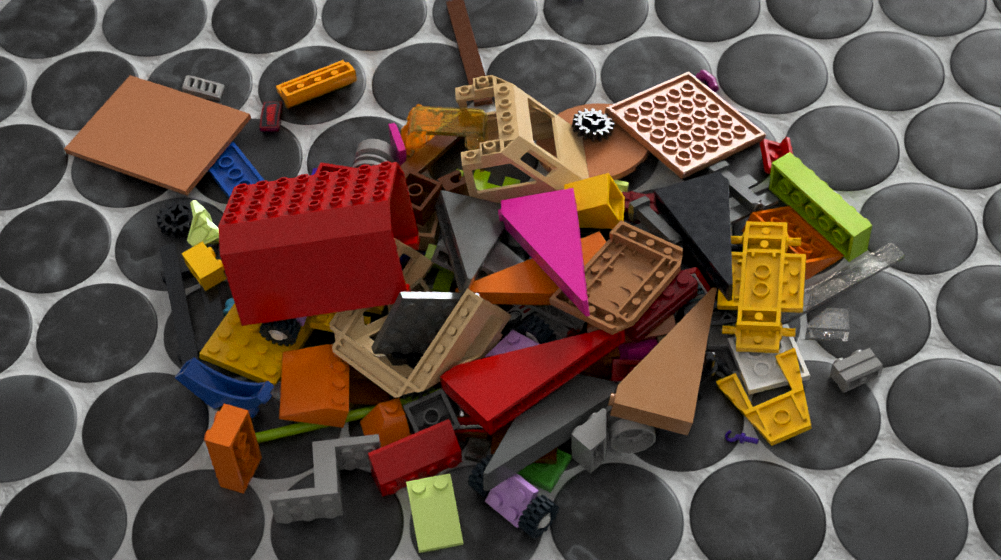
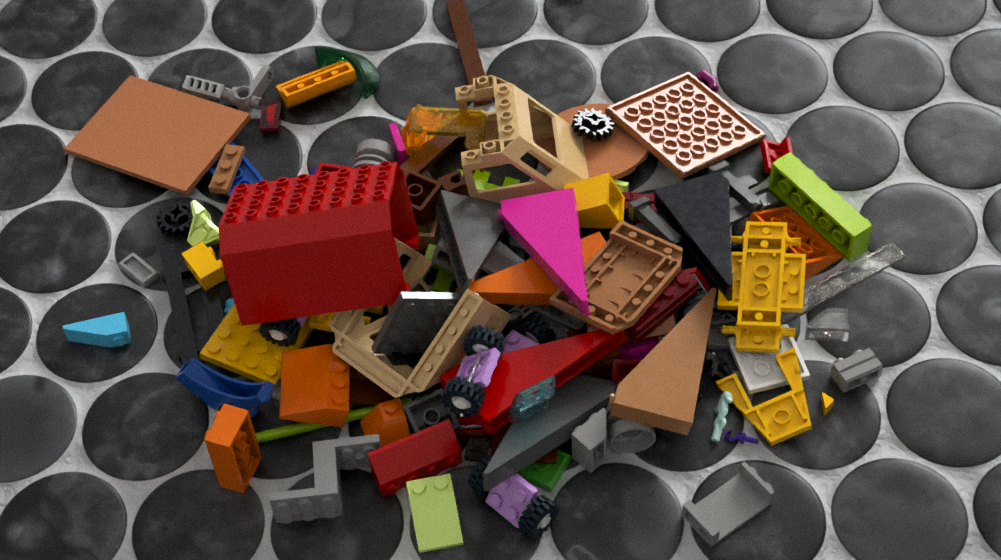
none -> medium azure slope [63,312,131,348]
none -> light grey tile [118,252,160,289]
none -> medium nougat plate [209,144,245,194]
none -> light grey piece [222,65,274,112]
none -> clear green windscreen [315,46,380,99]
none -> plate [441,325,506,417]
none -> clear light blue slope [509,375,555,425]
none -> light grey panel [682,461,775,547]
none -> light aqua animal [711,391,733,442]
none -> yellow piece [820,392,834,415]

